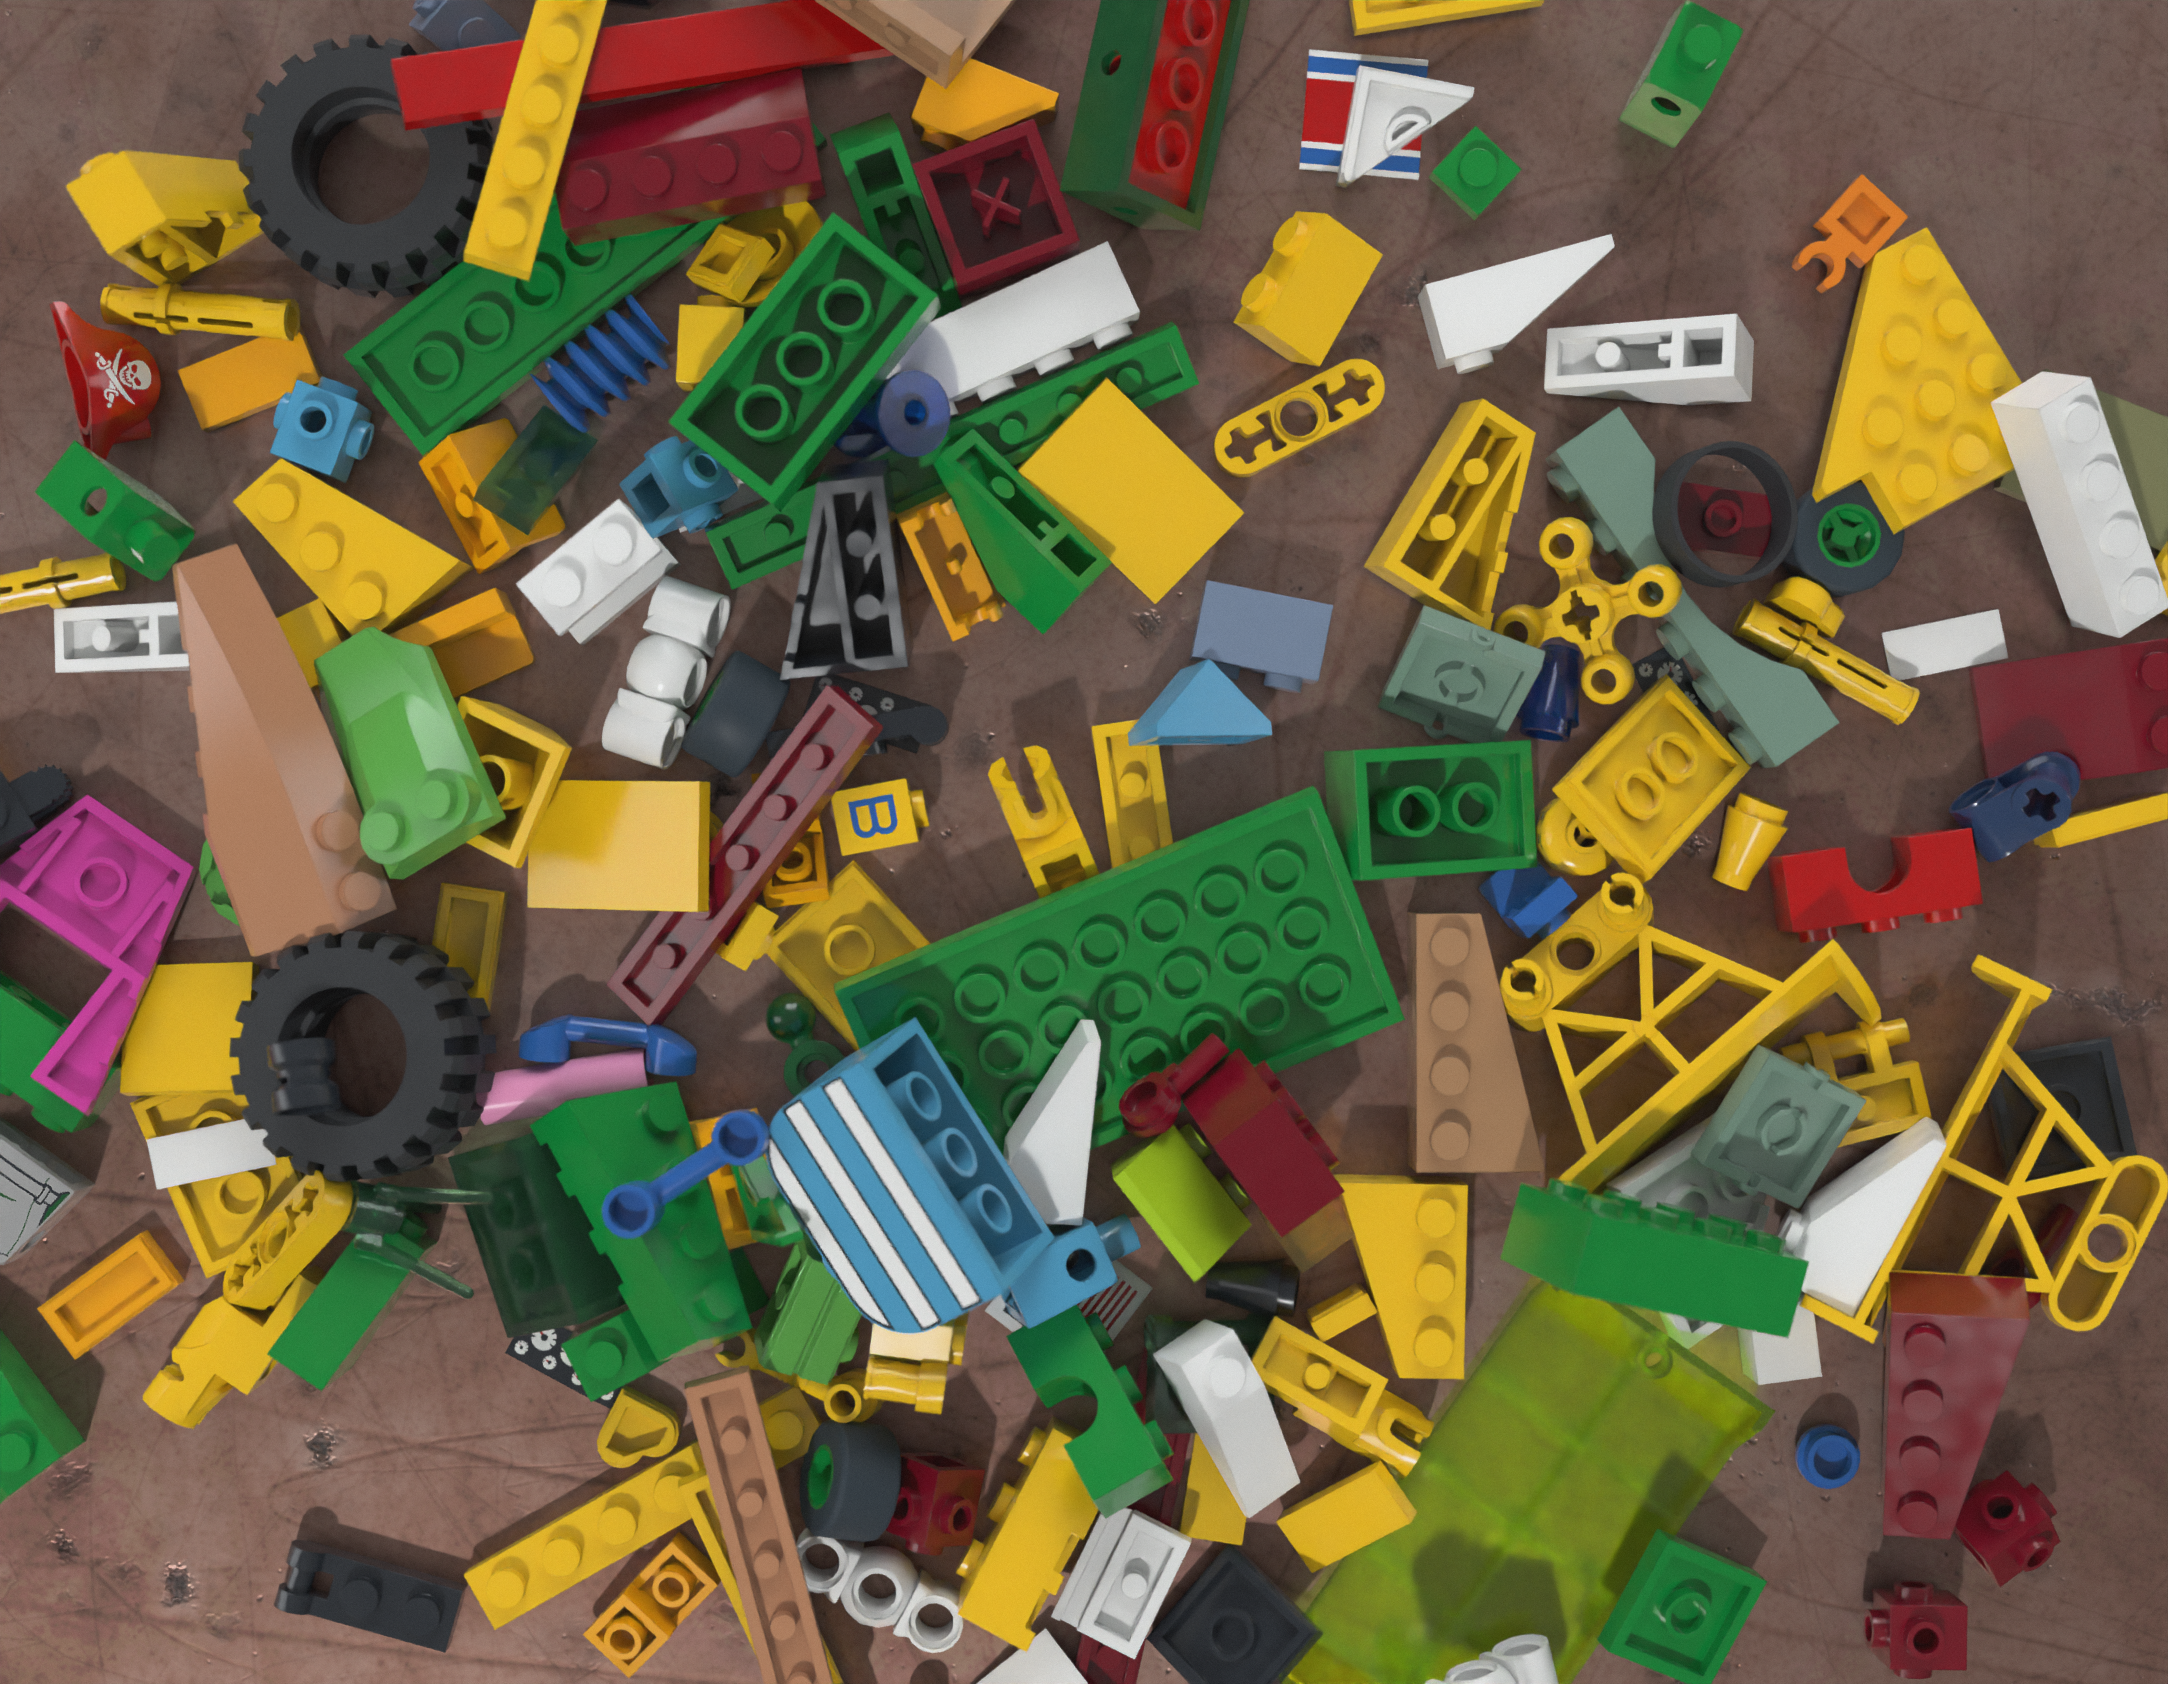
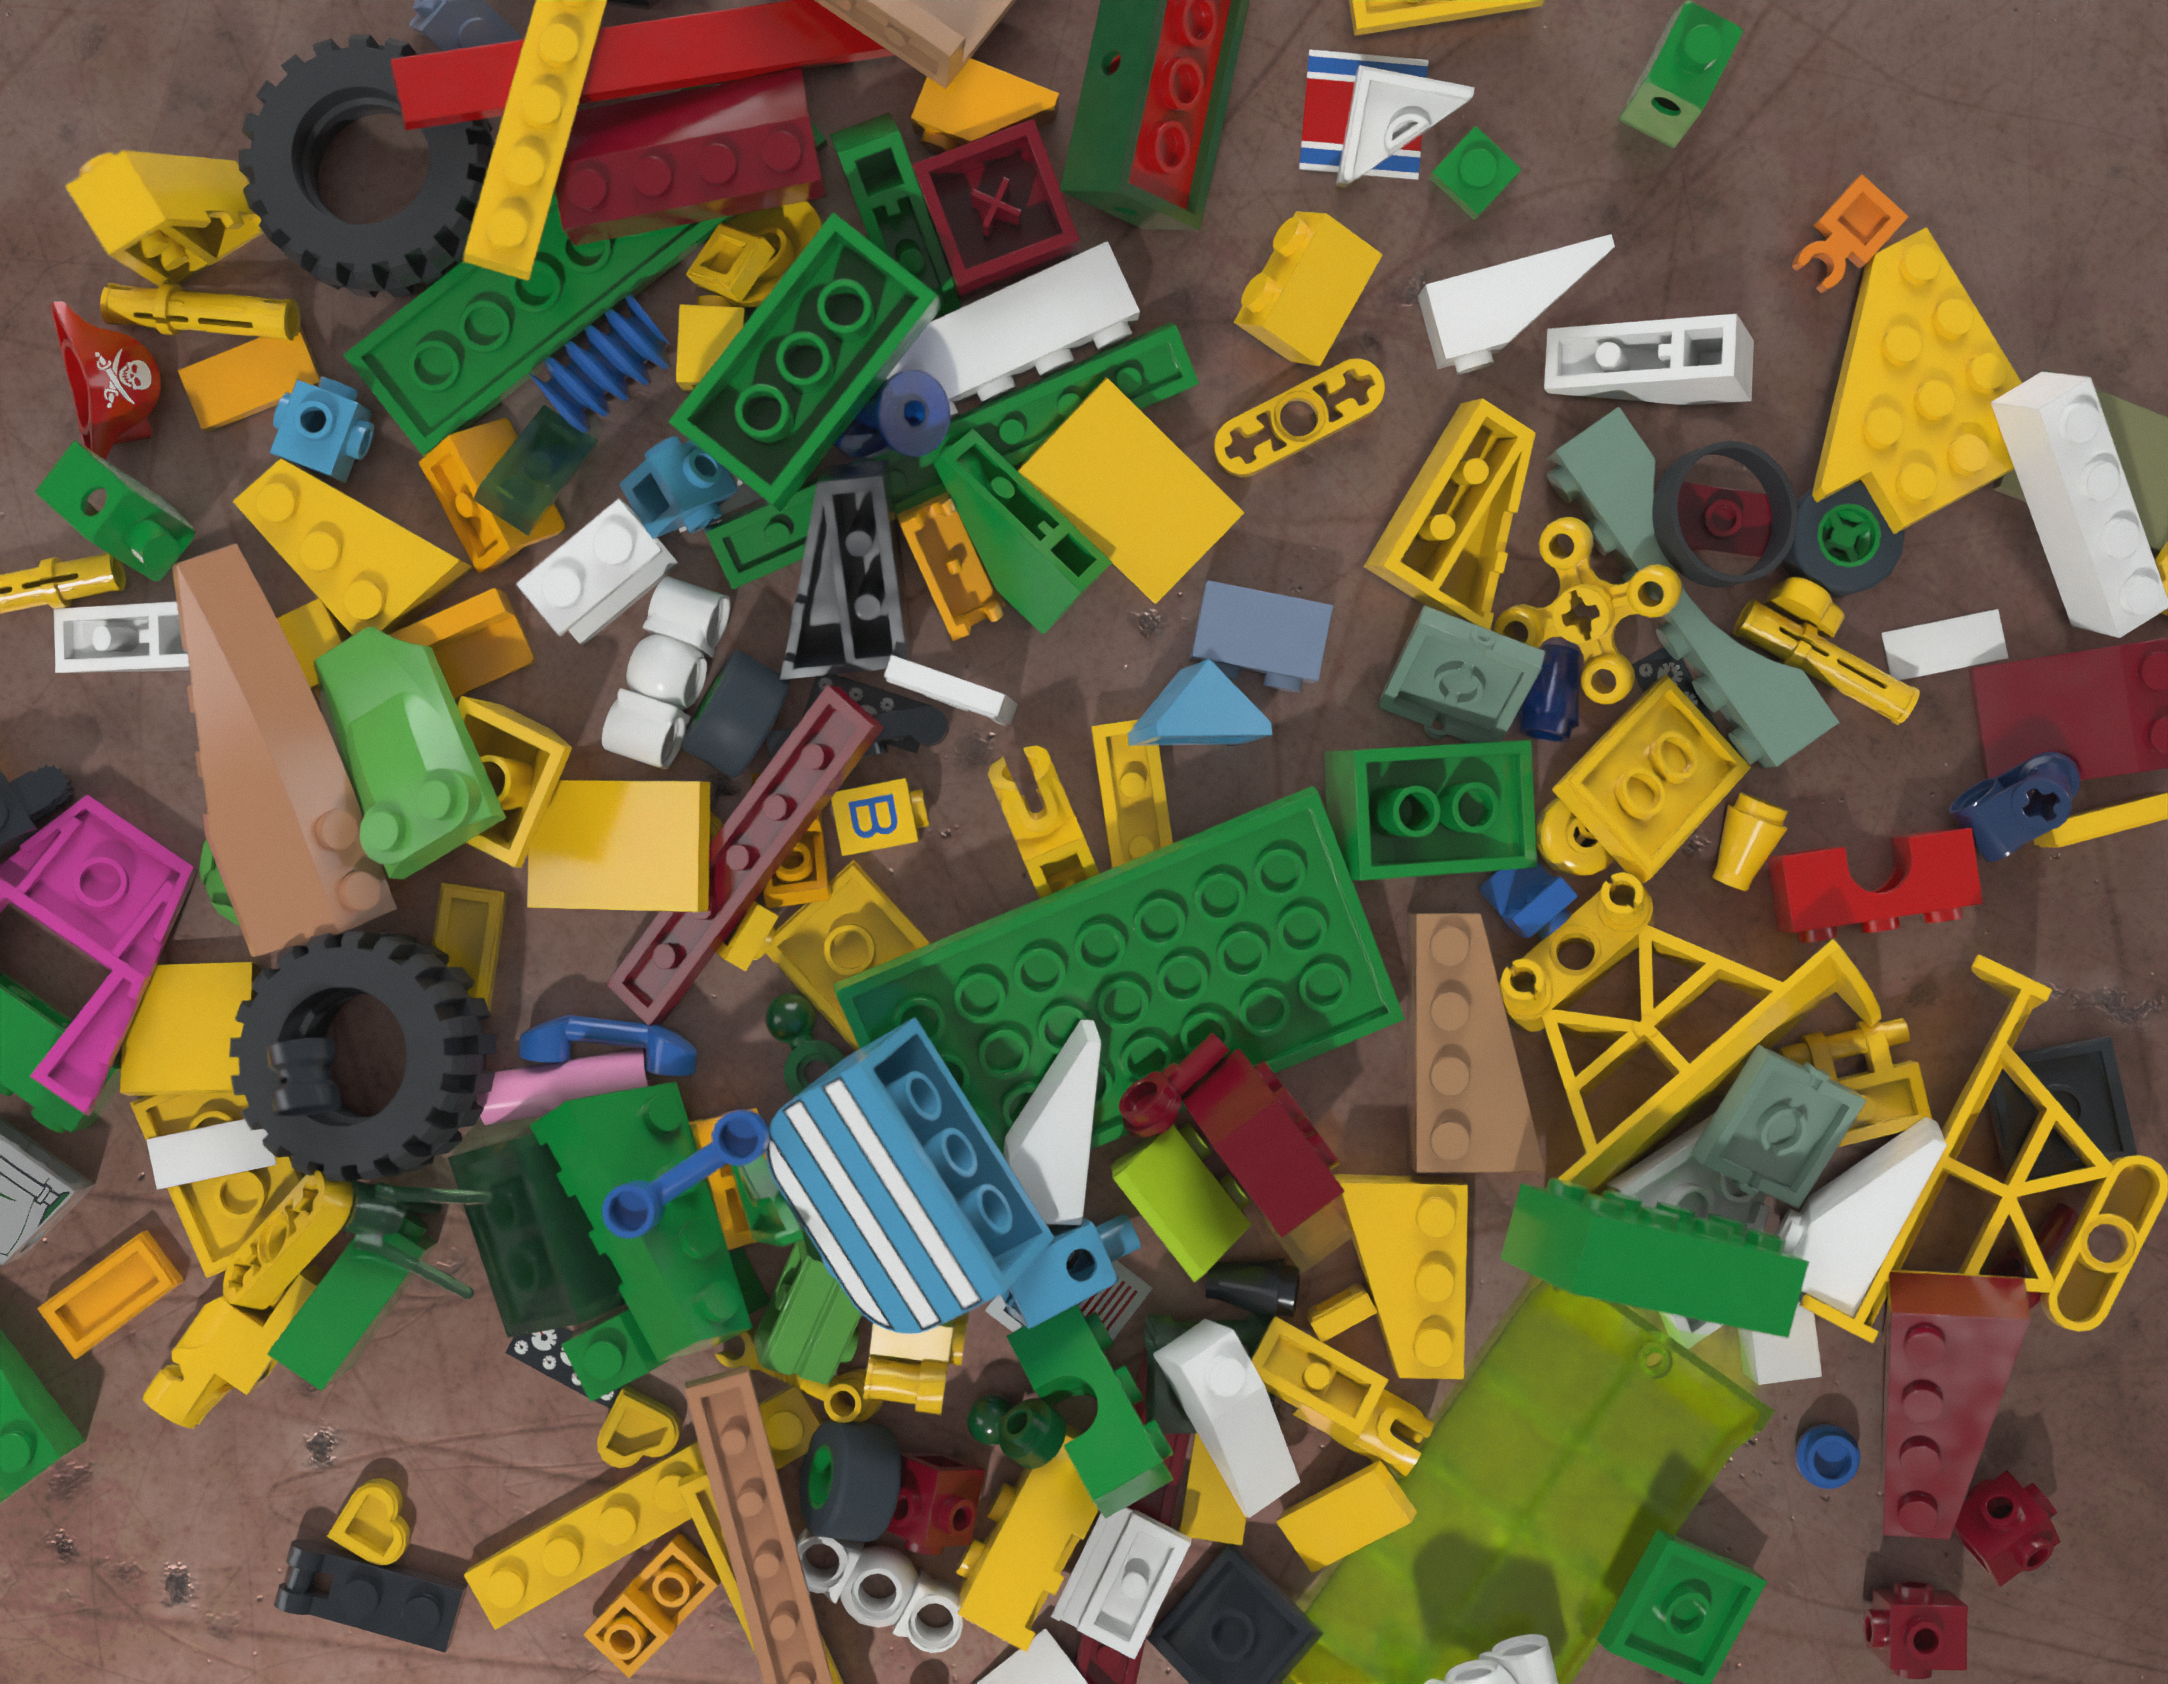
none -> yellow tile [327,1478,411,1565]
none -> white tile [884,655,1018,726]
none -> dark green plate [967,1394,1066,1469]

